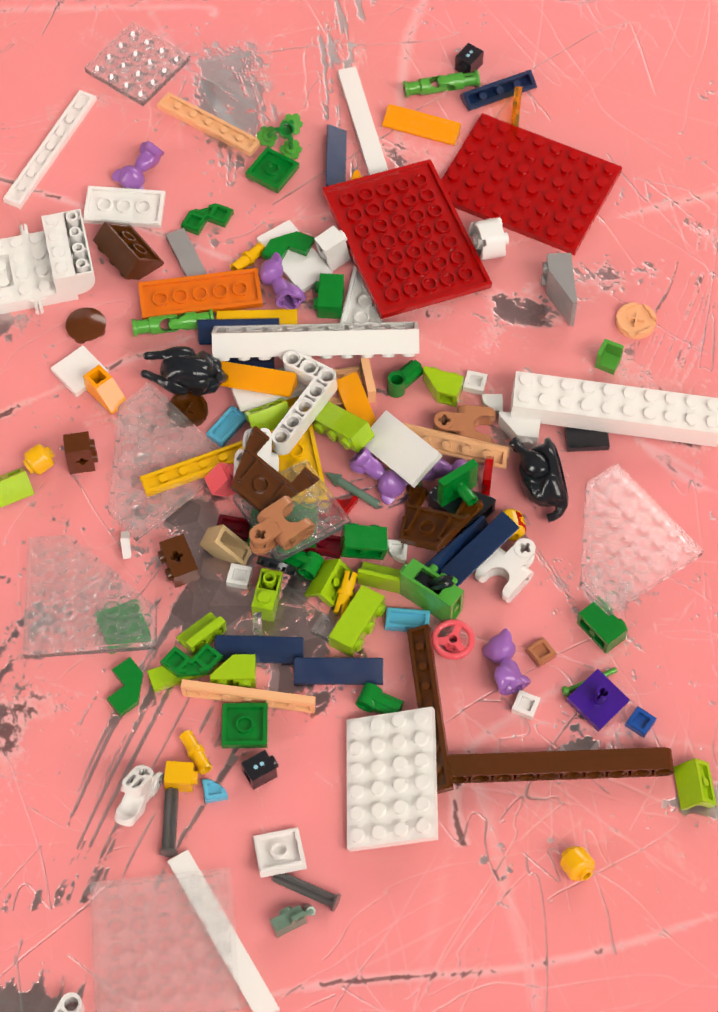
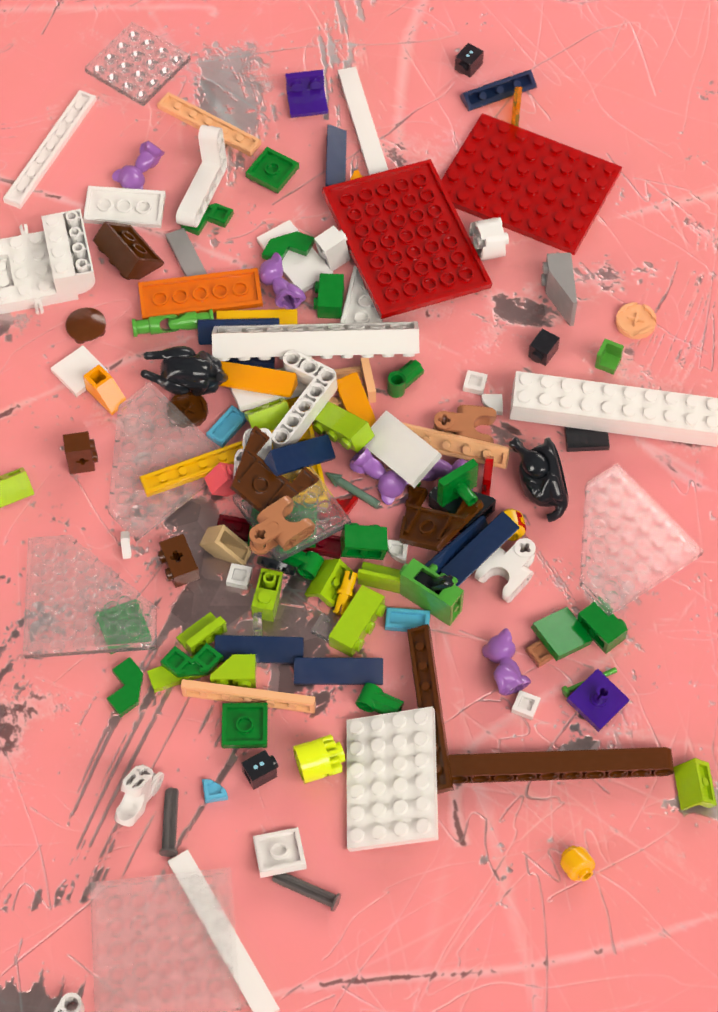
yellow head [23,444,55,475] -> none
yellow brick [164,761,199,793] -> none
yellow pin [179,730,213,775] -> none
yellow pin [230,242,265,271] -> none
bright green plant [256,113,303,160] -> none
sand green piece [270,904,316,938] -> none
light orange slope [382,104,461,146] -> none
bright green piece [403,70,480,98] -> none
lime slope [423,366,464,407] -> none
coral piece [431,619,475,660] -> none
white slope [498,411,541,449] -> none
blue tile [625,706,657,738] -> none
none -> white beam [176,125,227,228]
none -> dark blue slope [264,434,336,476]
none -> dark purple bracket [285,70,328,118]
none -> neon yellow gear [293,735,346,784]
none -> black brick [528,328,560,366]
none -> tile [531,607,593,661]

